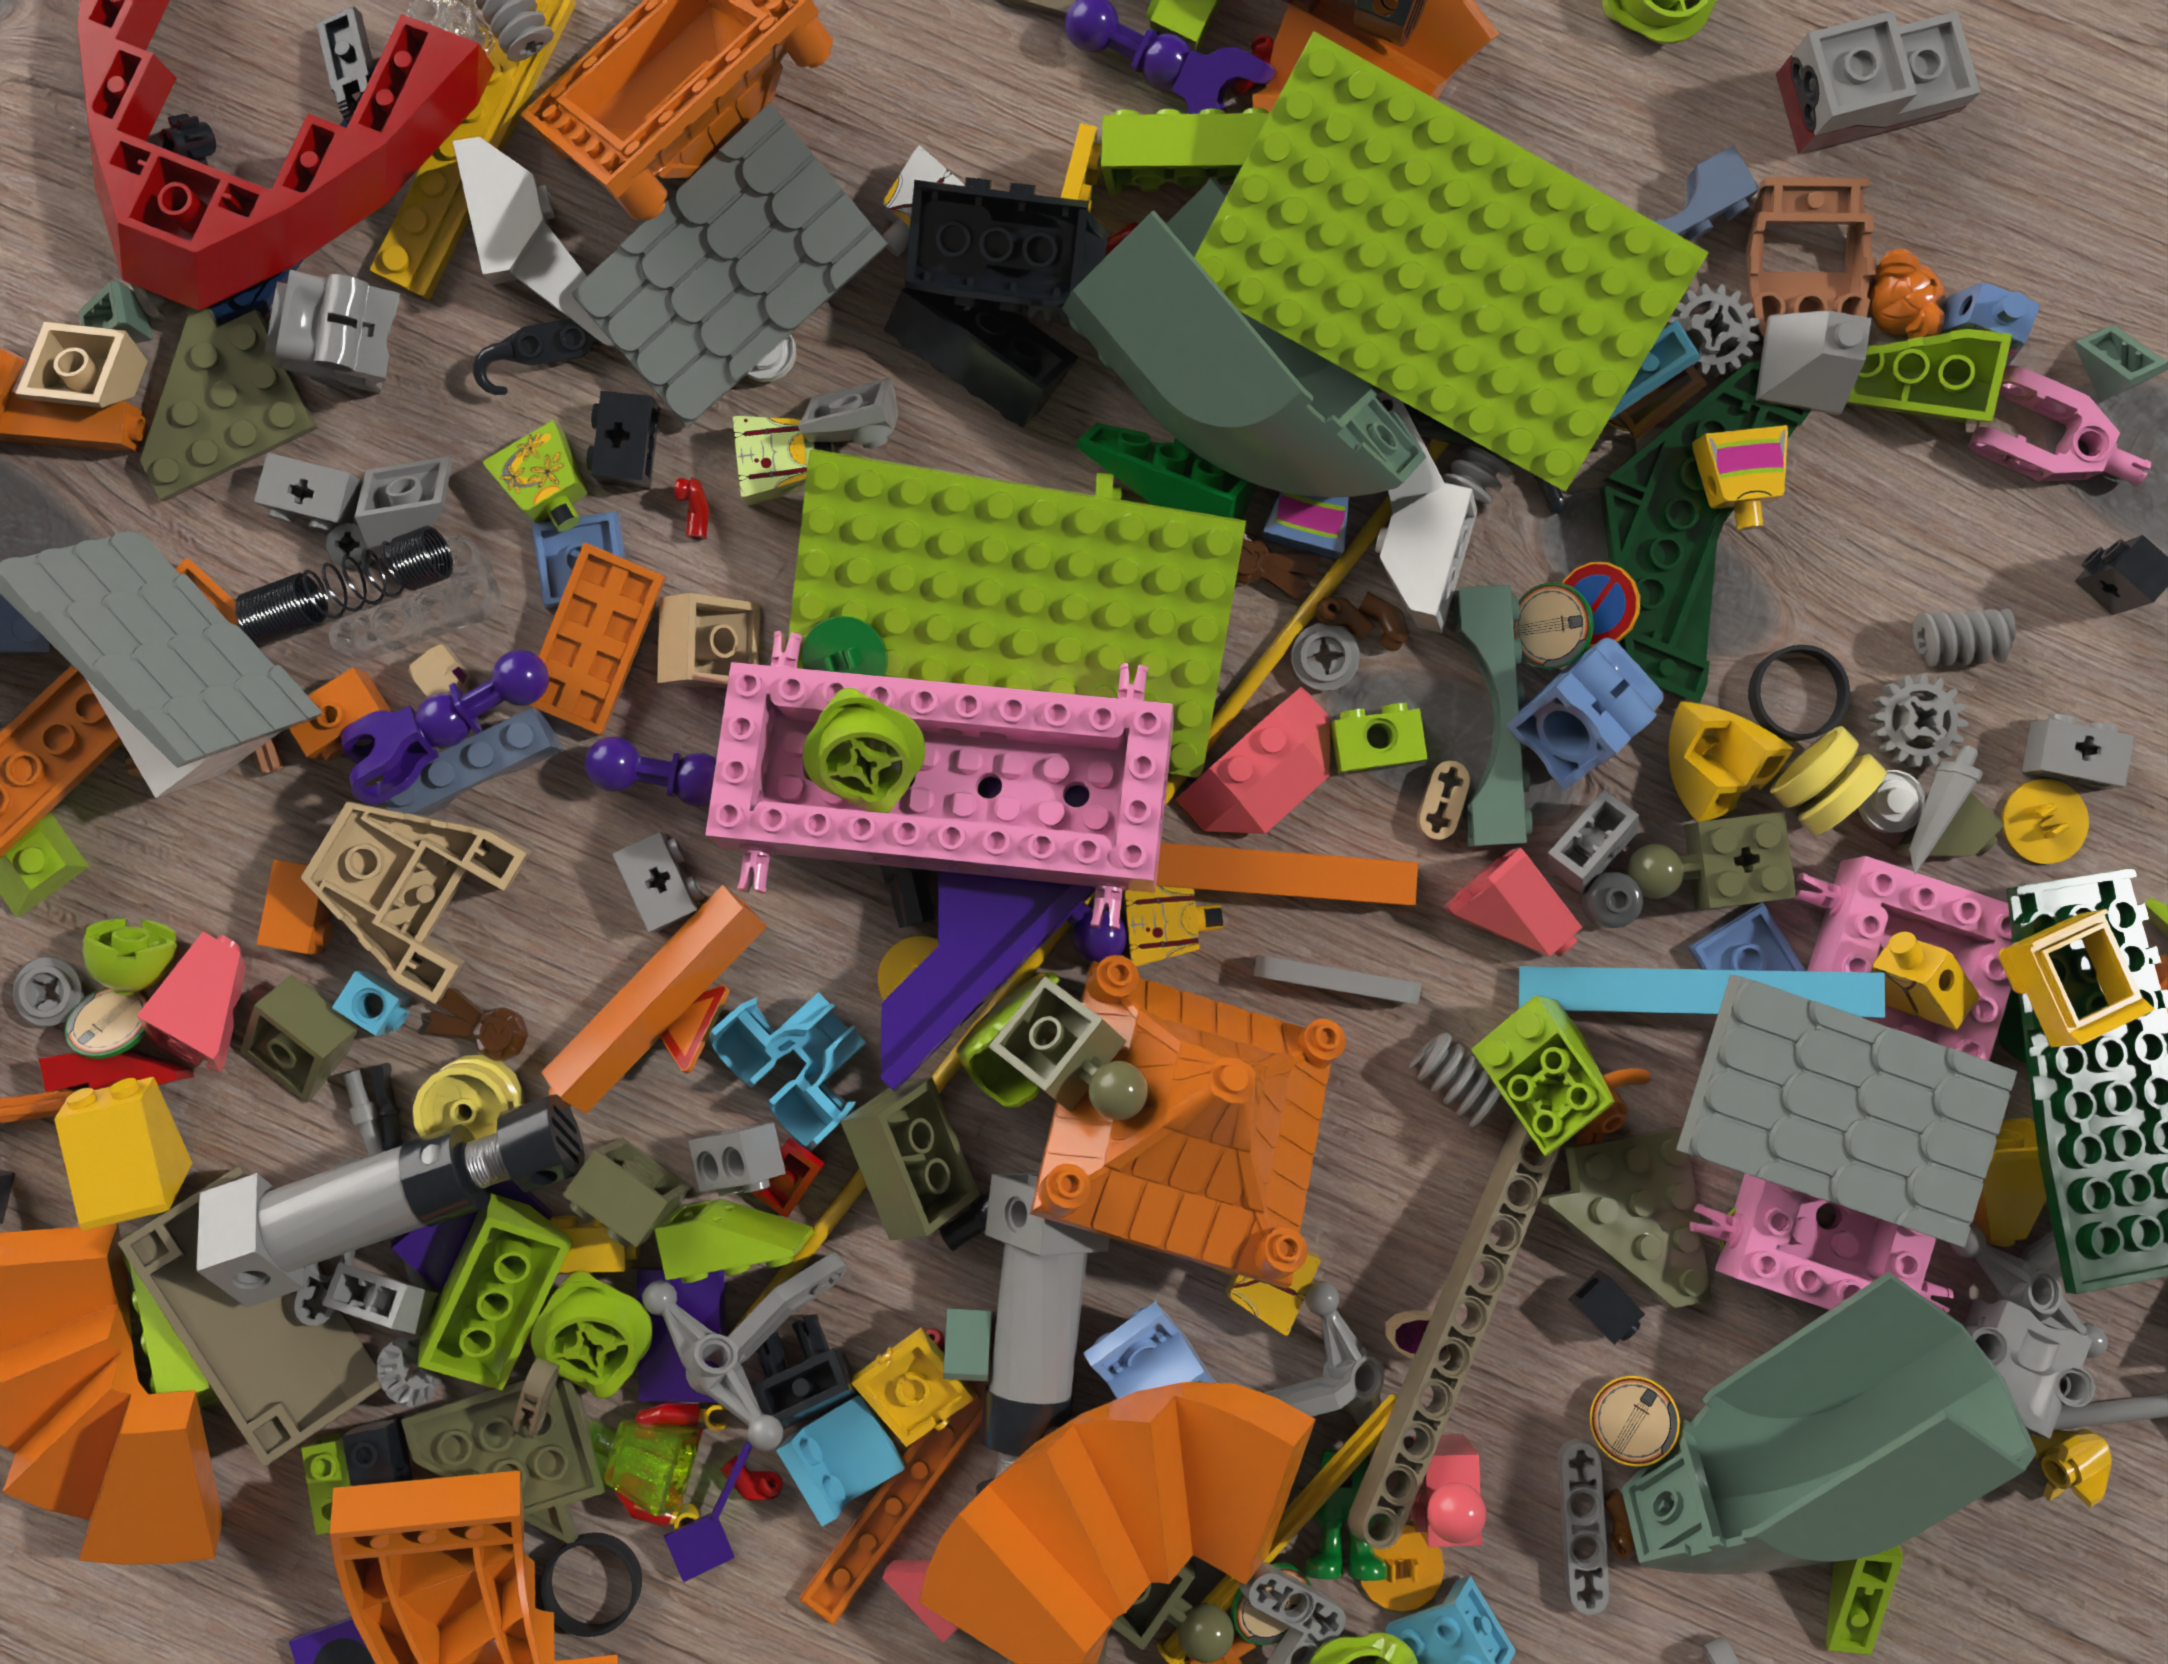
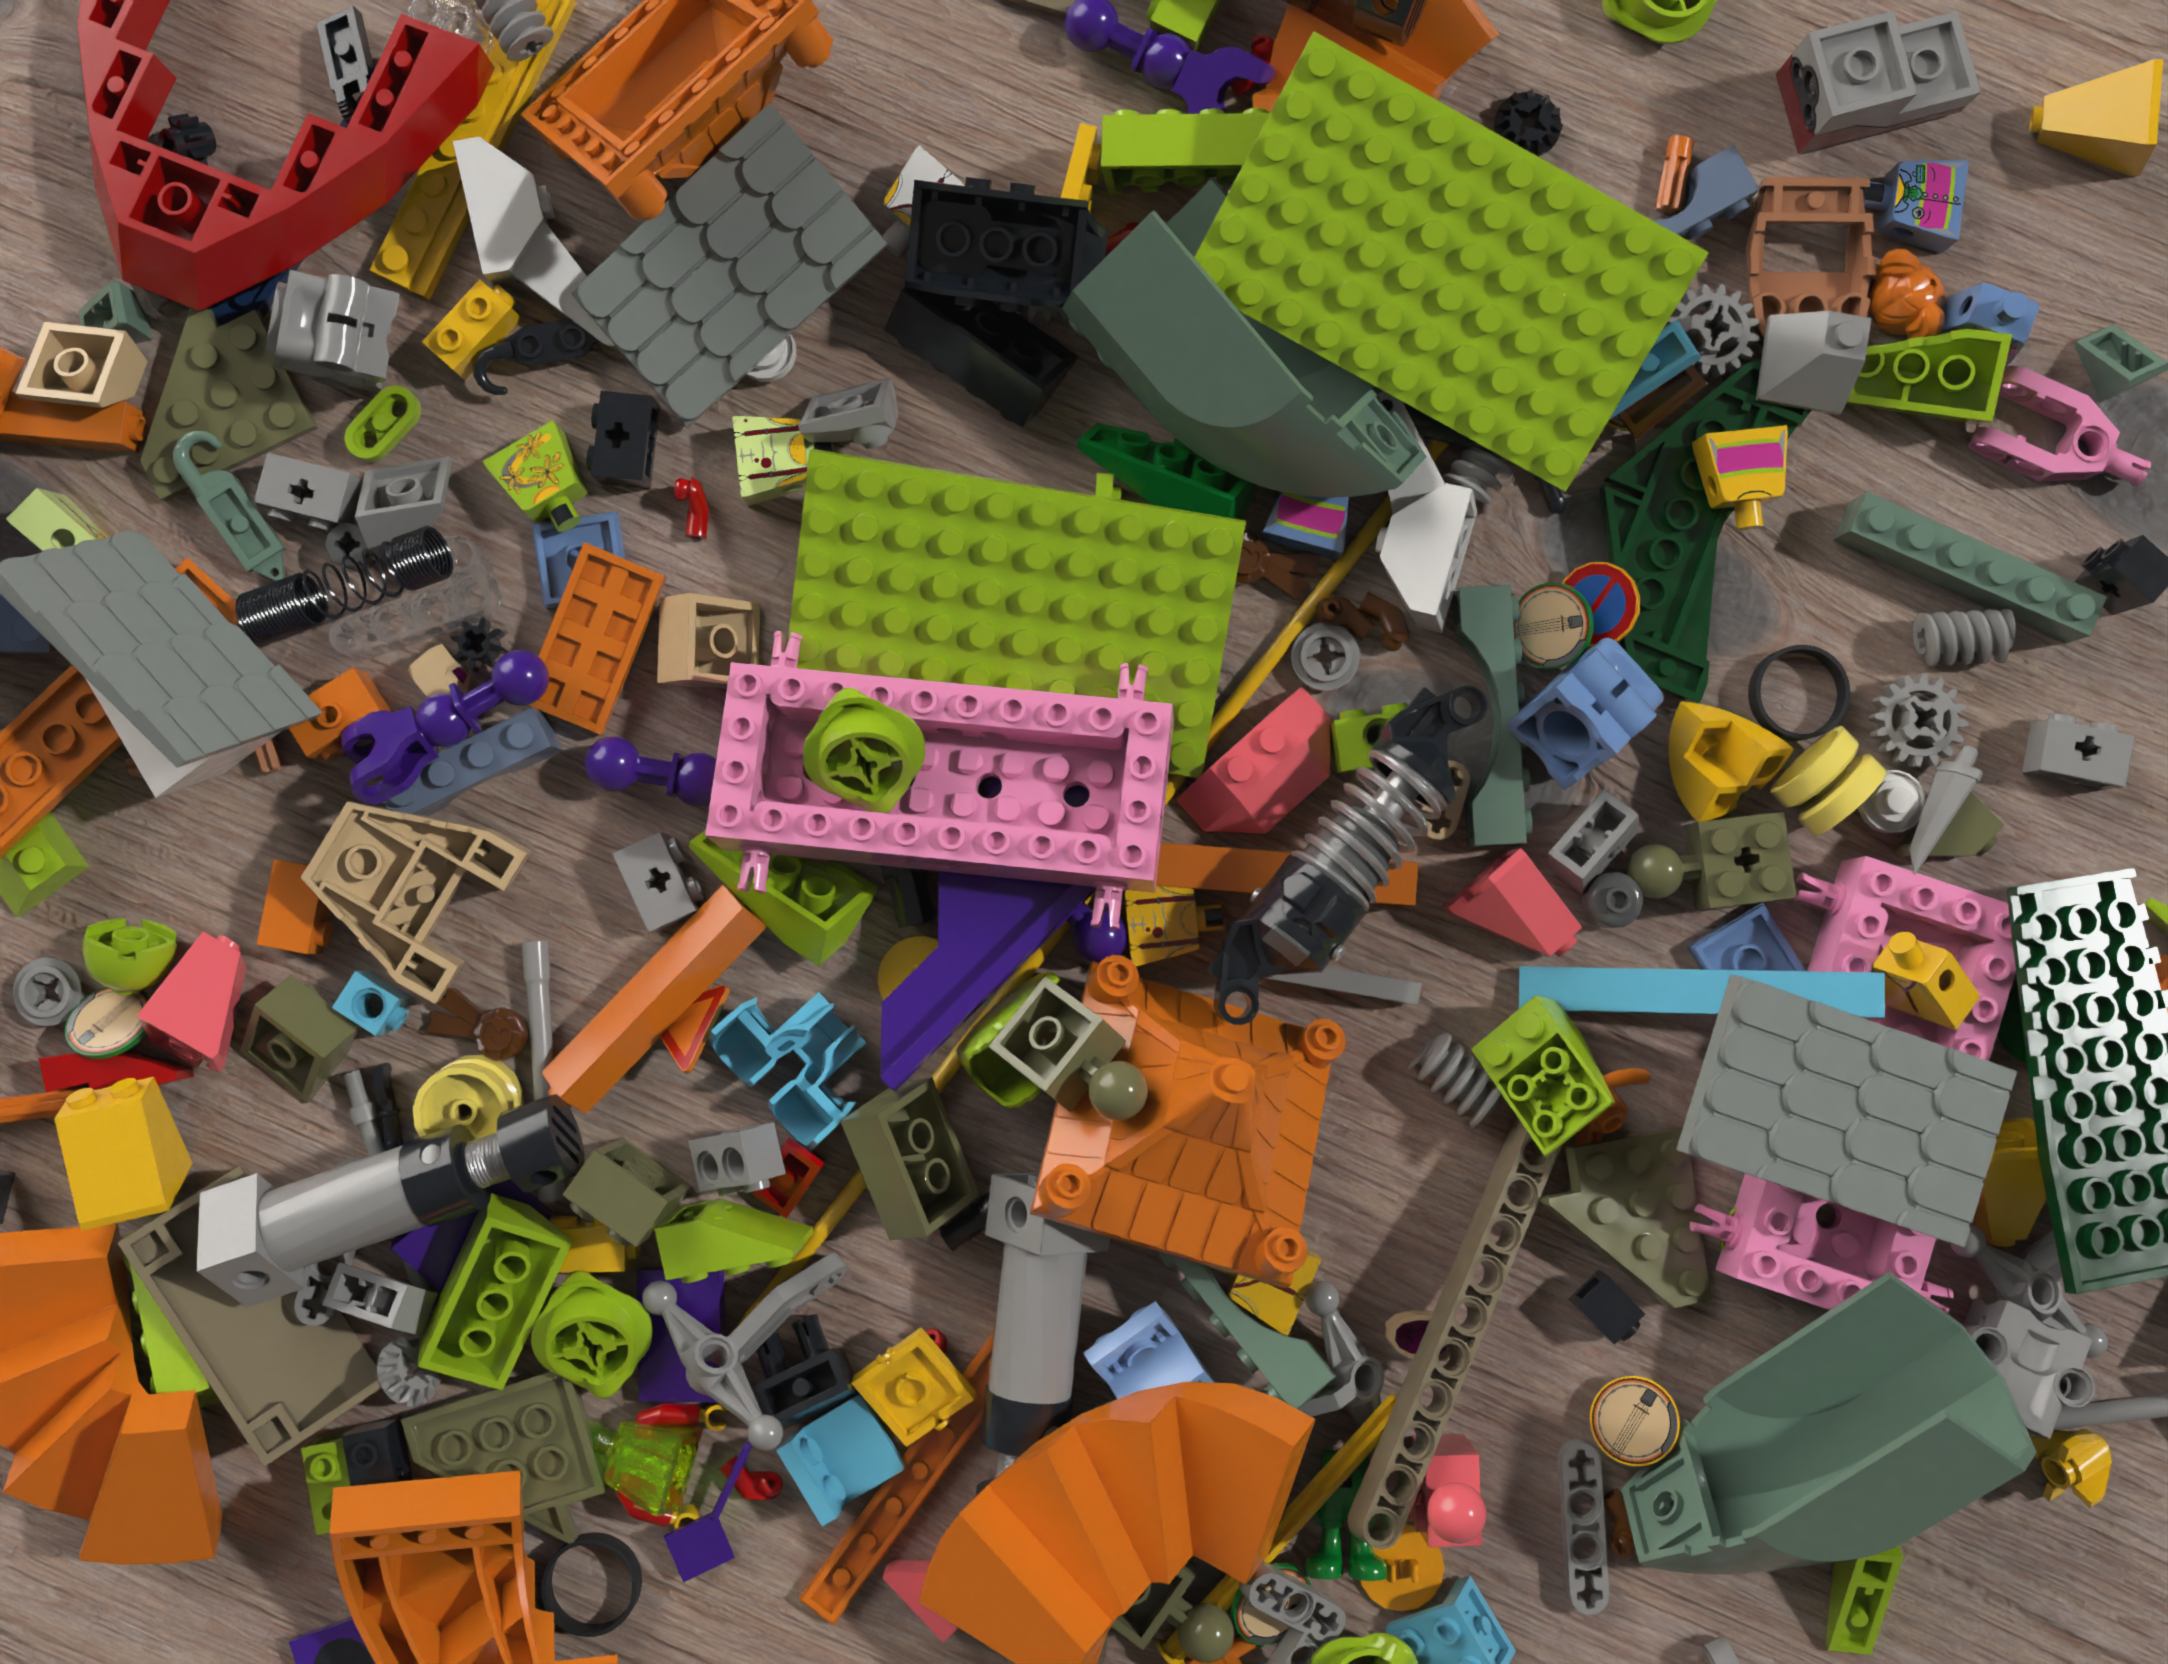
dark tan piece [512,1357,560,1438] -> none
green piece [802,616,888,677] -> none
sand green slope [943,1308,994,1381] -> none
yellow piece [1998,909,2156,1047] -> none
yellow piece [2001,779,2089,864] -> none
none -> yellowish green torso [6,488,108,551]
none -> sand green plate [173,430,287,581]
none -> lime plate [344,385,421,462]
none -> yellow brick [422,279,522,381]
none -> black gear [451,618,509,672]
none -> light grey piece [522,941,565,1202]
none -> lime wedge [689,830,878,967]
none -> sand green arch [1154,1250,1337,1409]
none -> piece [1206,685,1488,1025]
none -> black gear [1494,89,1563,157]
none -> orange piece [1655,135,1694,215]
none -> sand green brick [1833,492,2107,643]
none -> torso [1863,160,1969,253]
none -> yellow slope [2029,59,2163,176]

